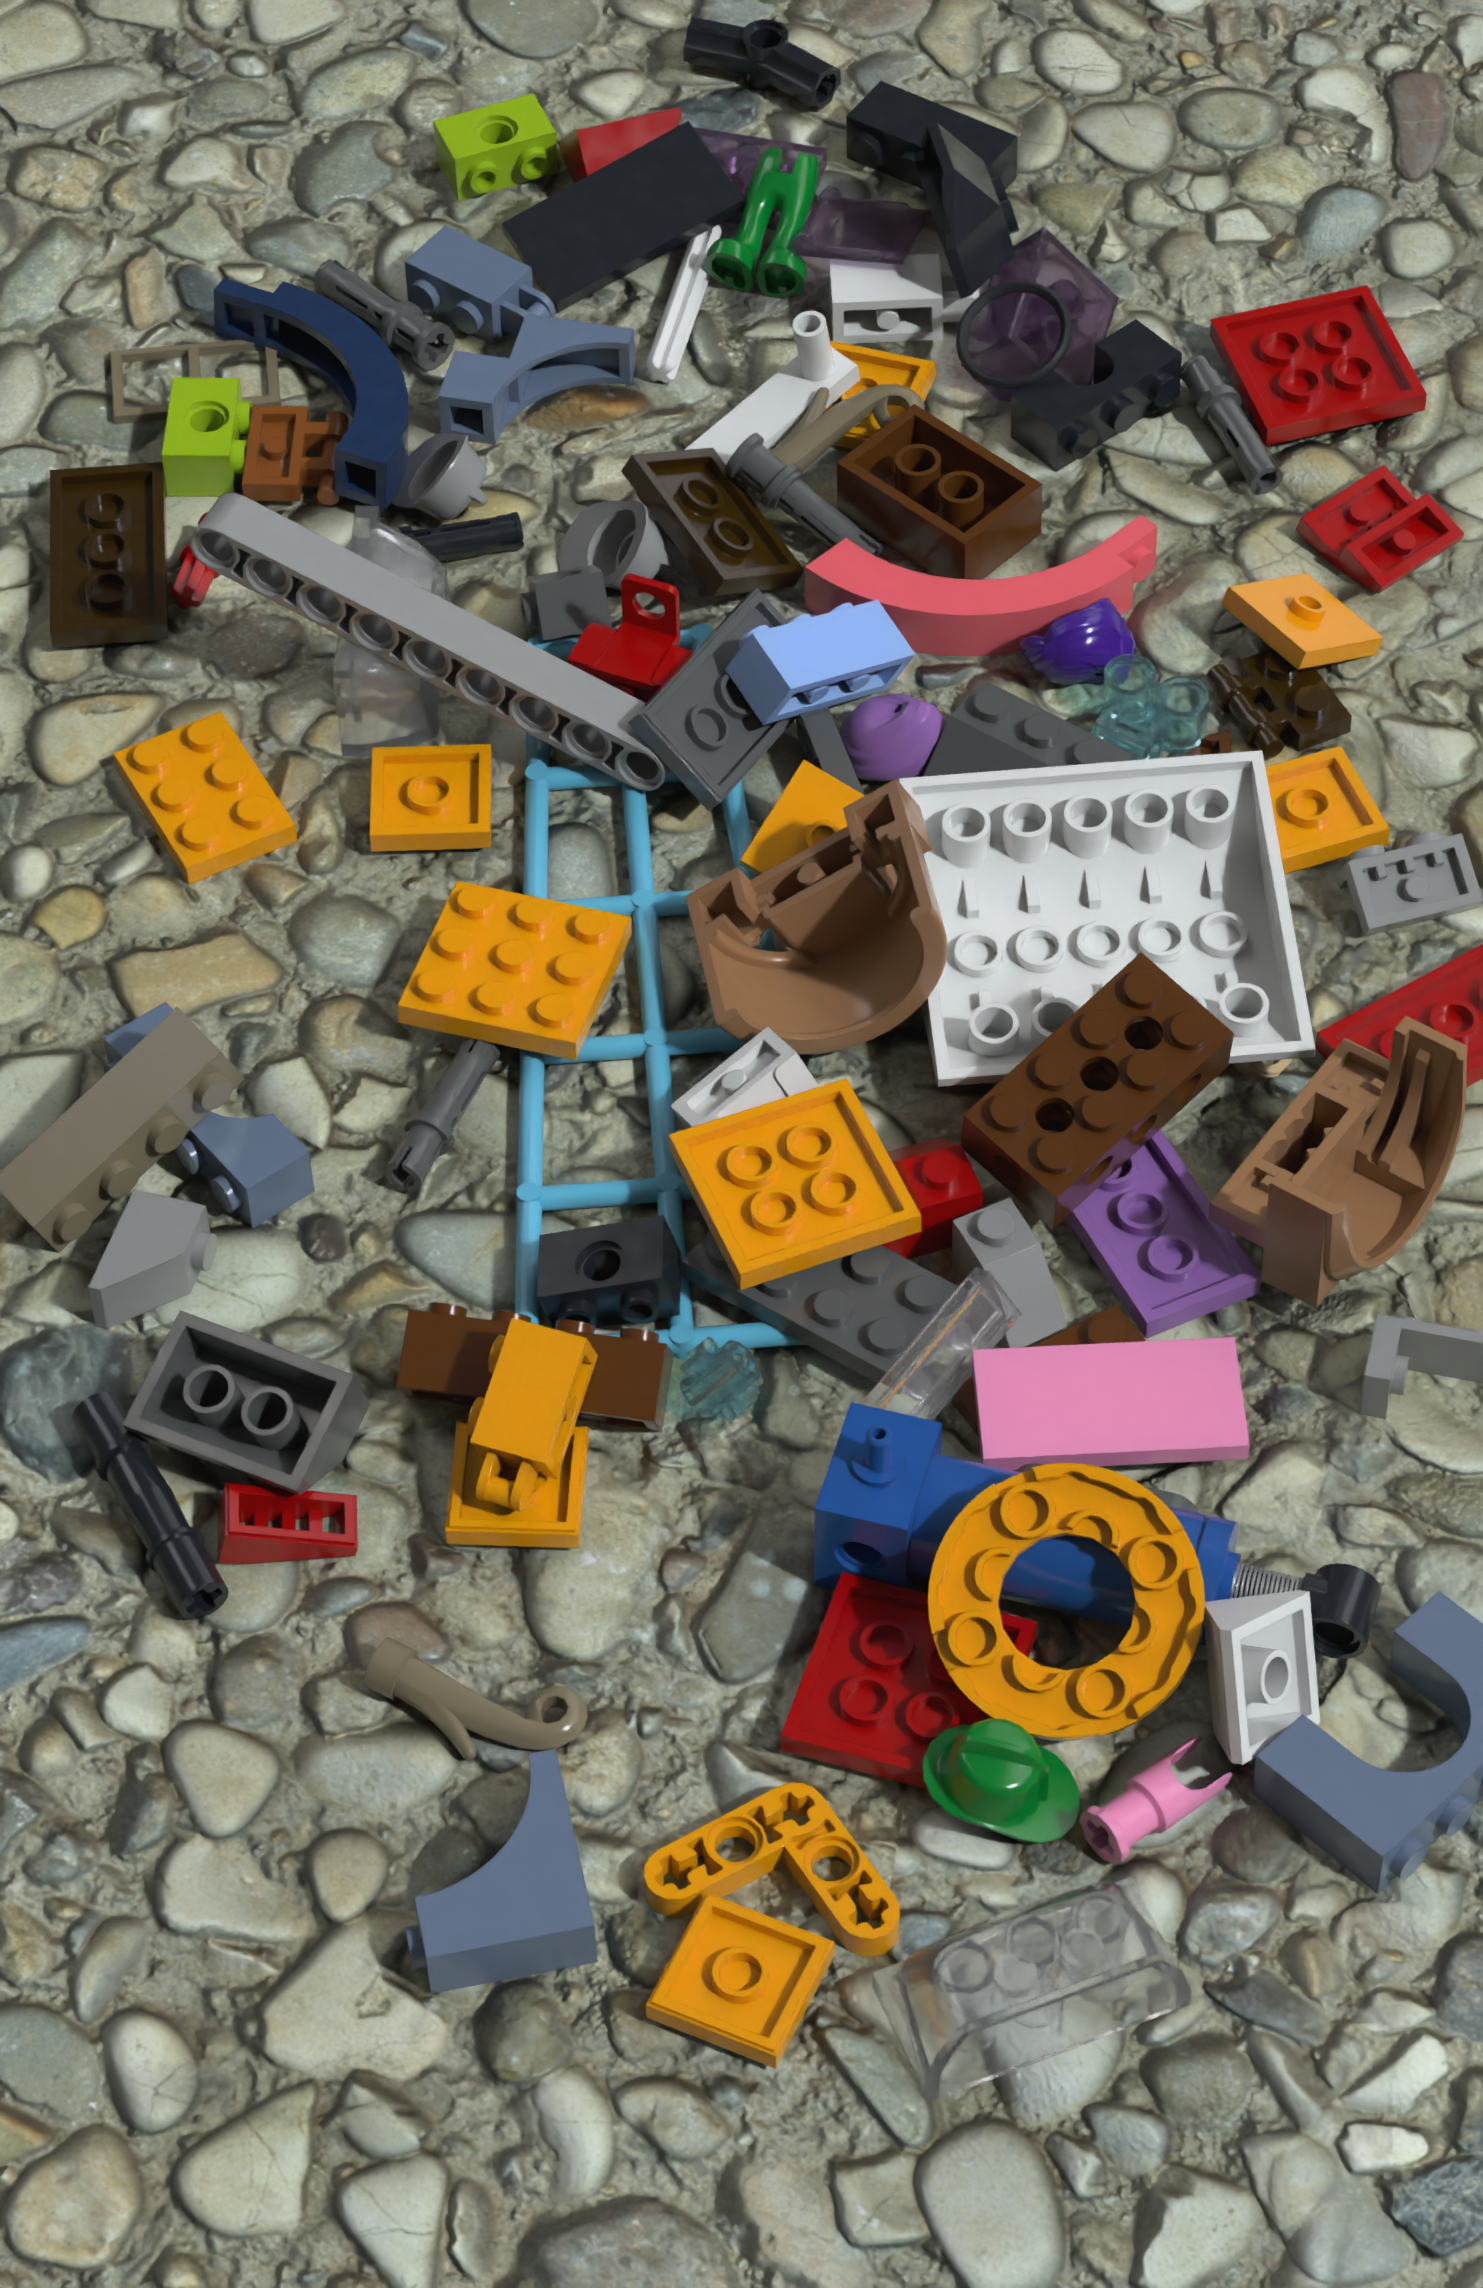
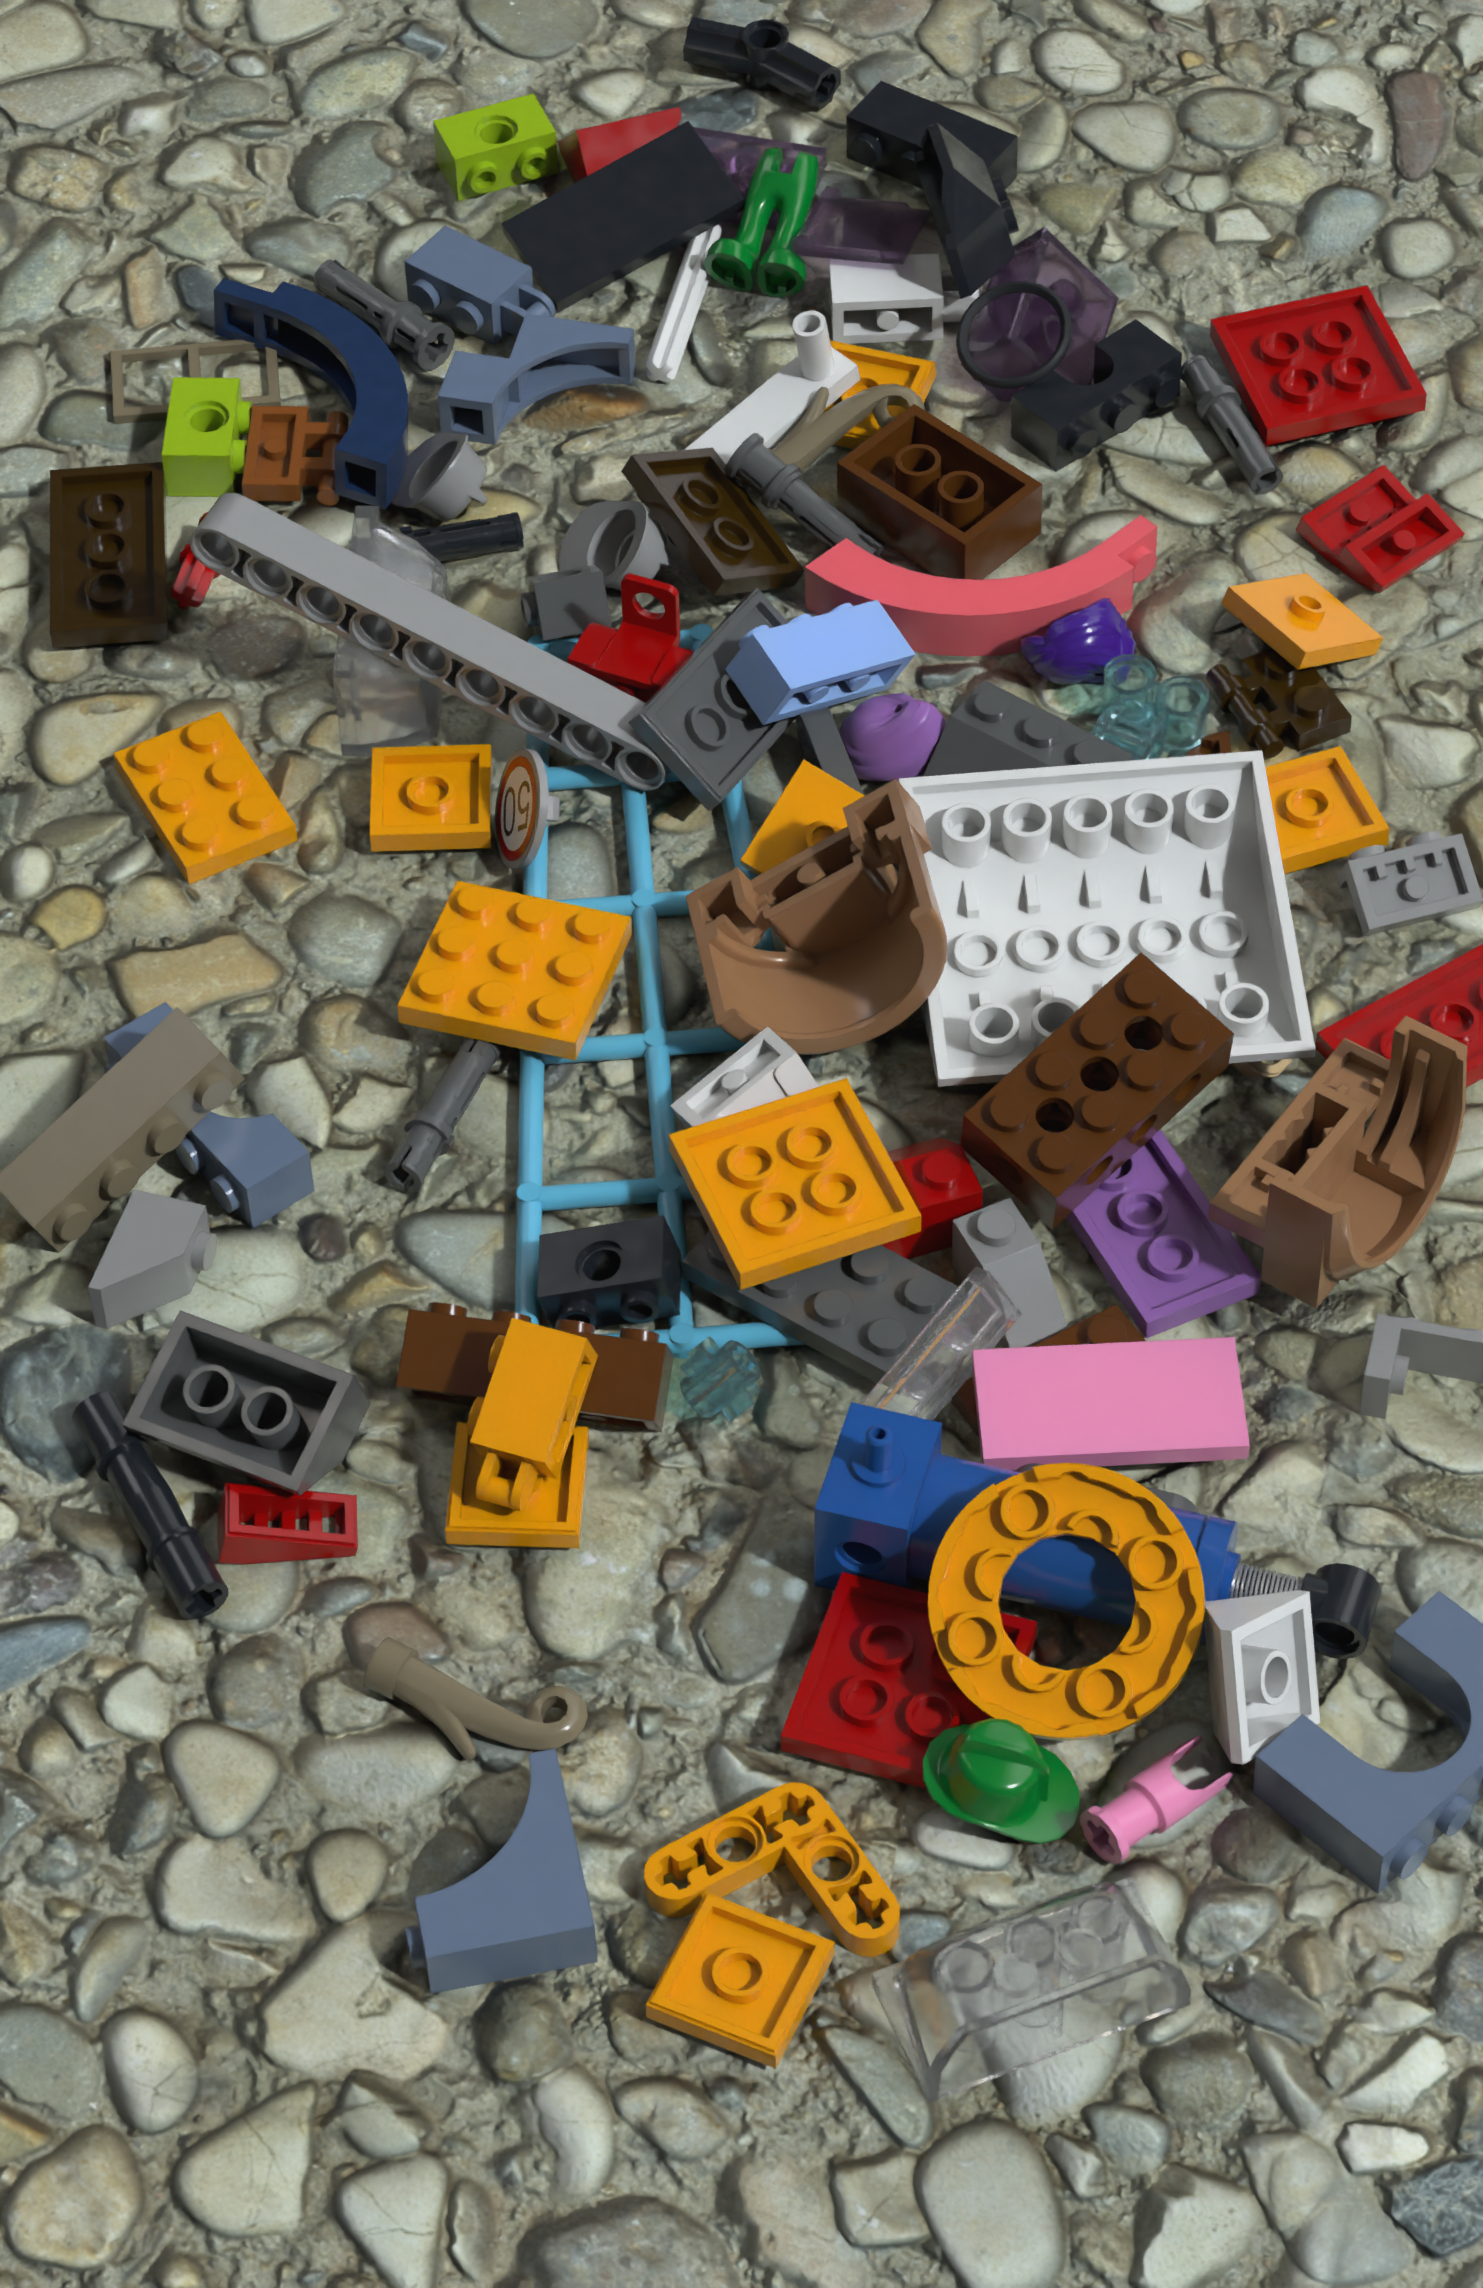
none -> piece [495,748,560,870]

